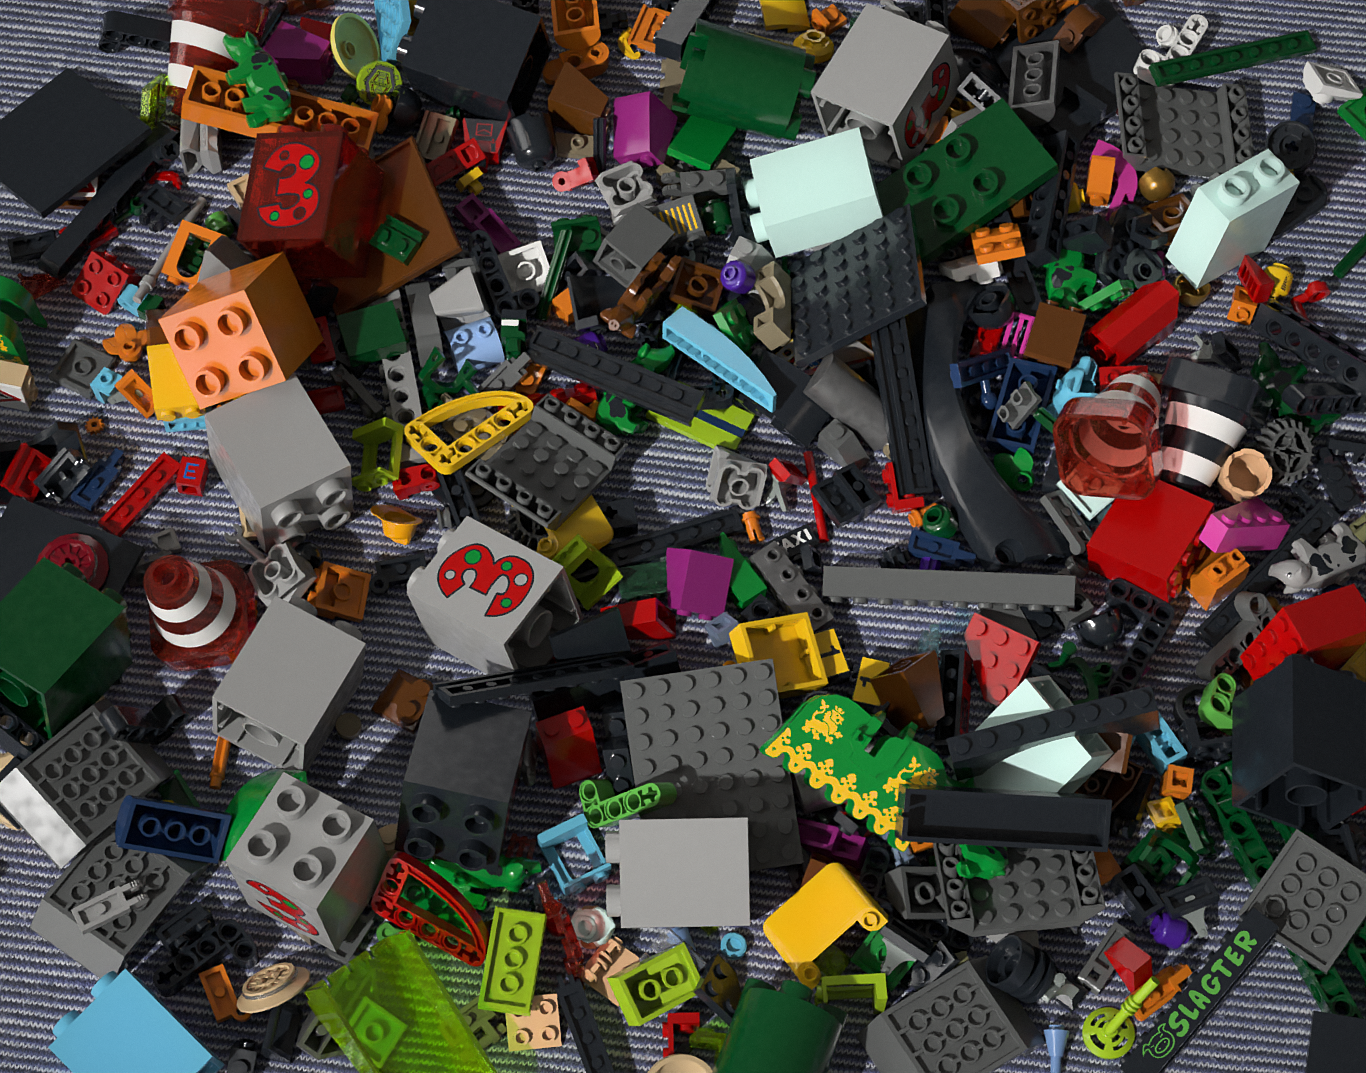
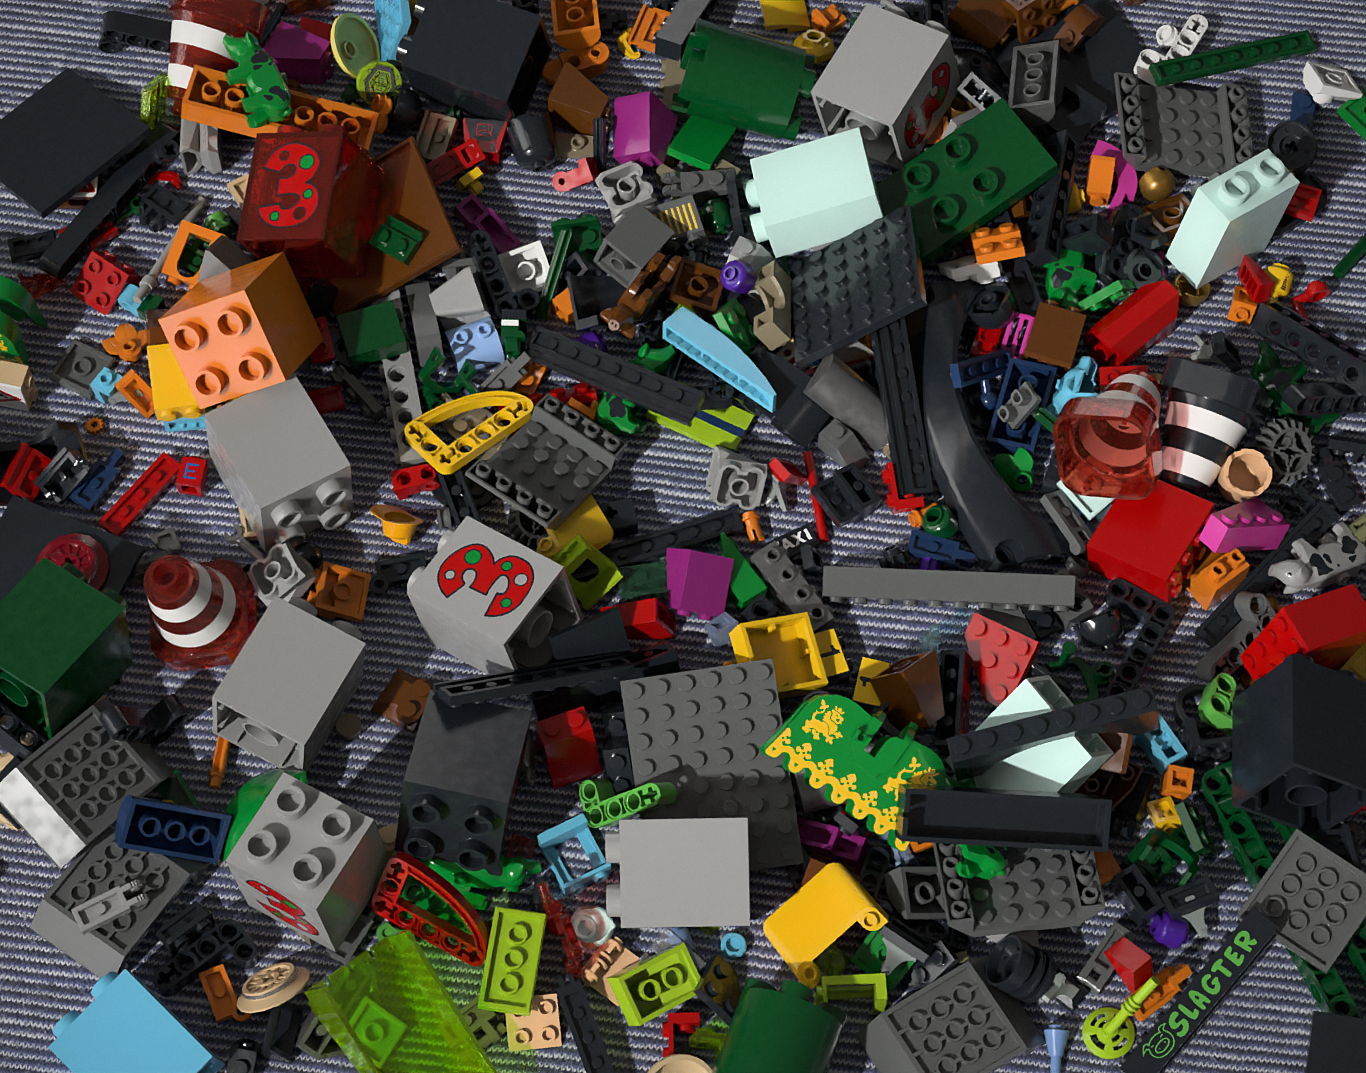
lime panel [352,417,404,492] -> none
none -> red plate [1284,183,1322,222]

